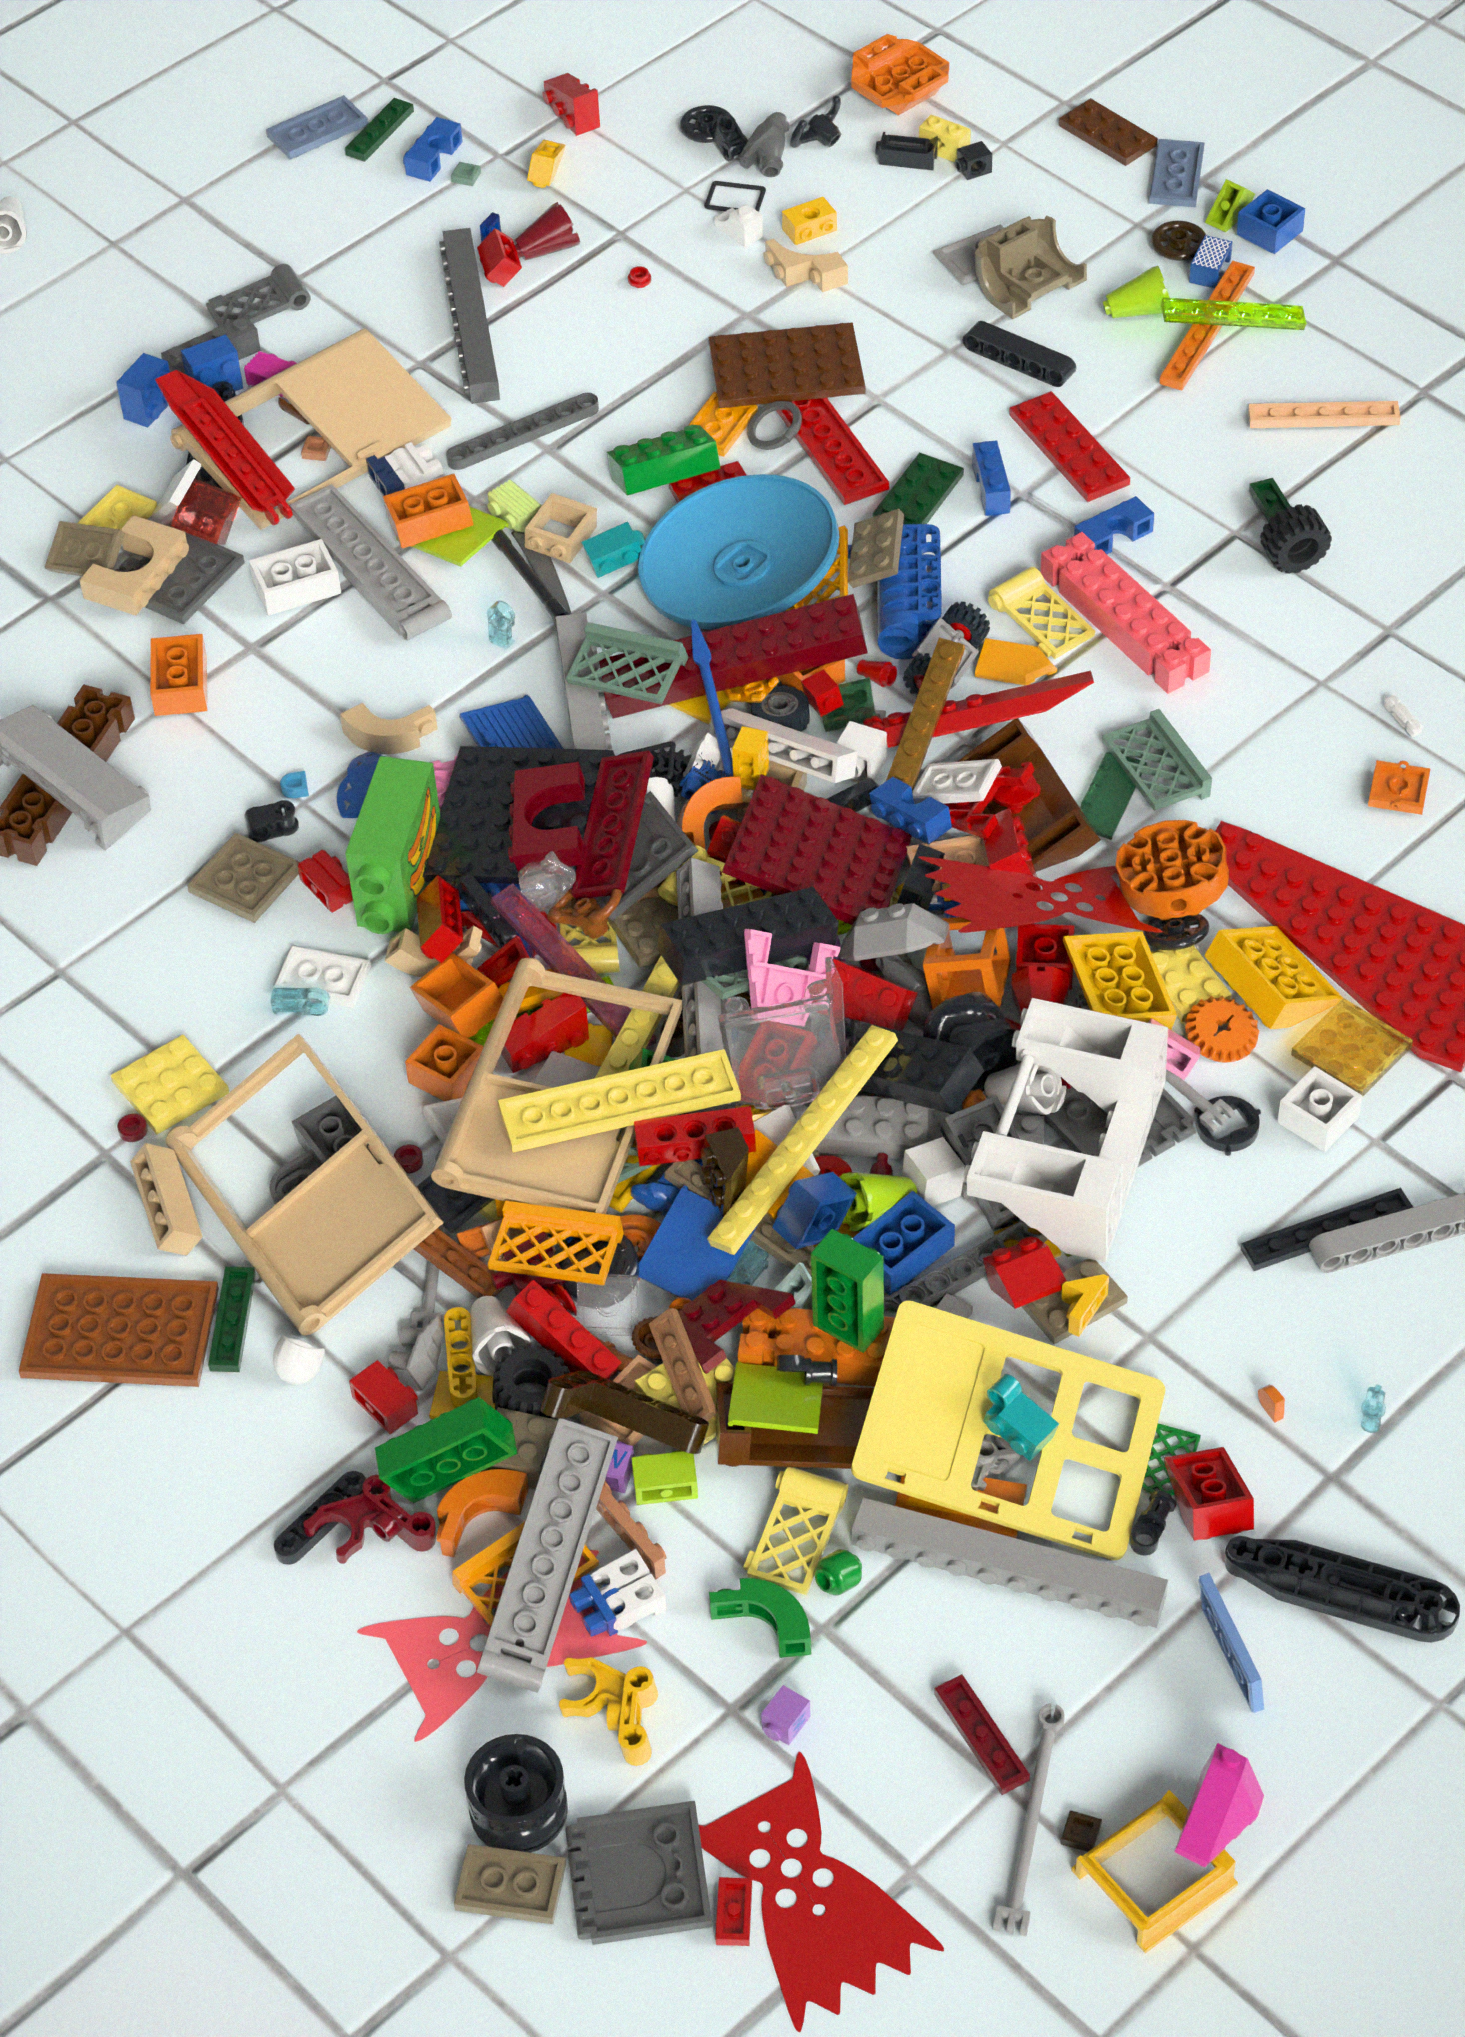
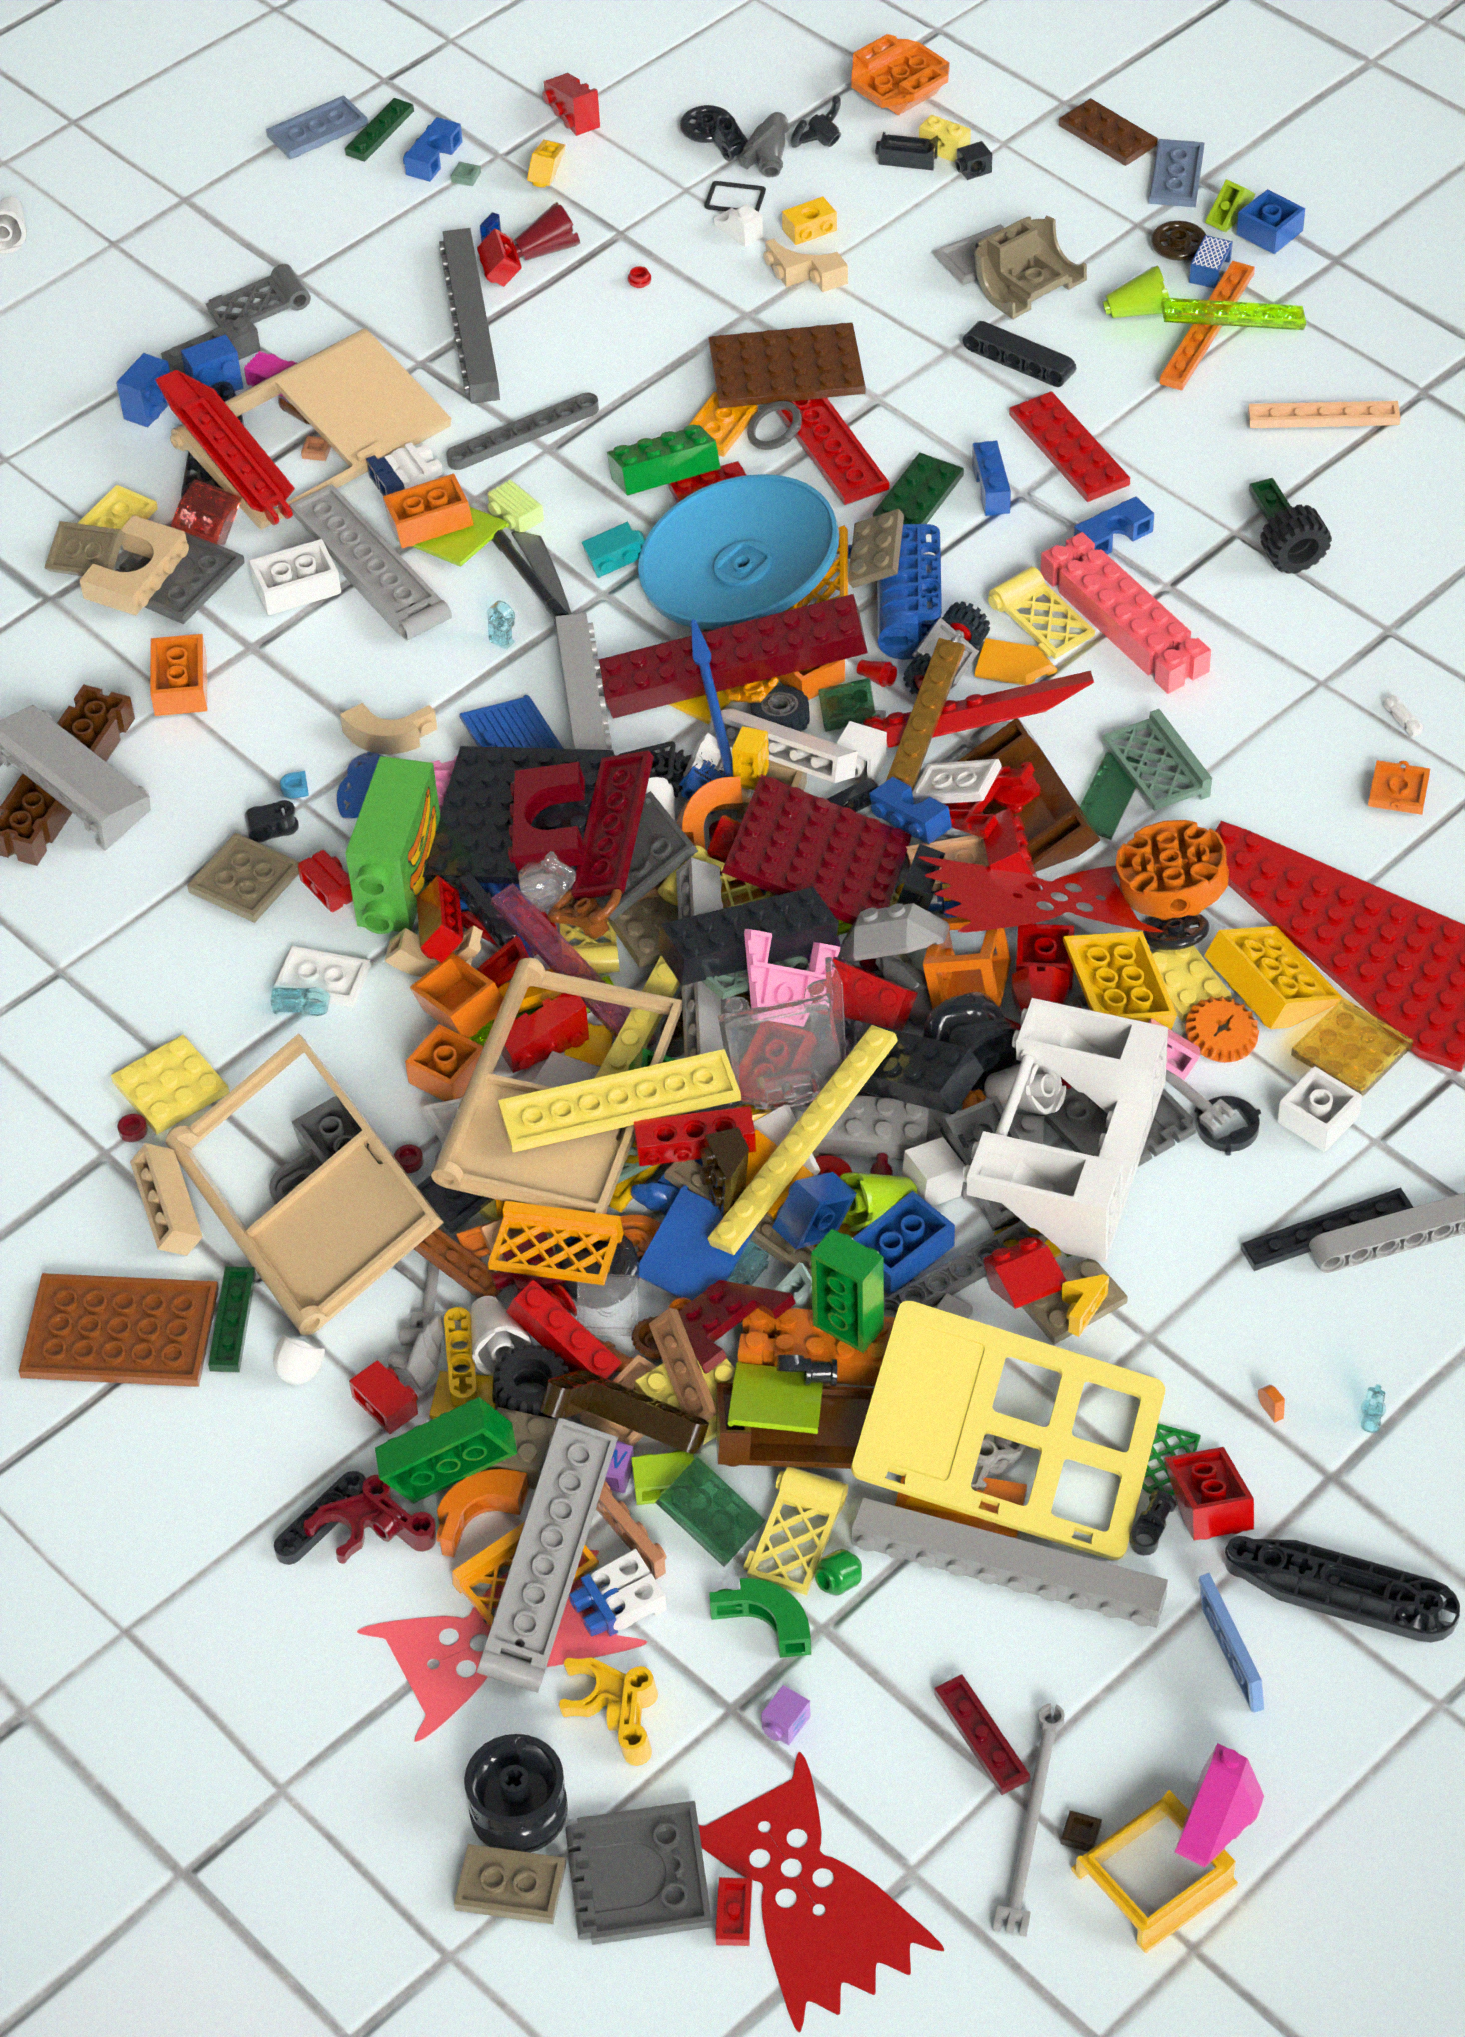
white tile [150,459,201,522] -> none
tan window [525,493,597,563] -> none
sand green fence [566,622,689,704] -> none
red brick [801,669,844,717] -> none
teal hinge [983,1374,1059,1461] -> none
none -> clear green plate [655,1456,766,1567]

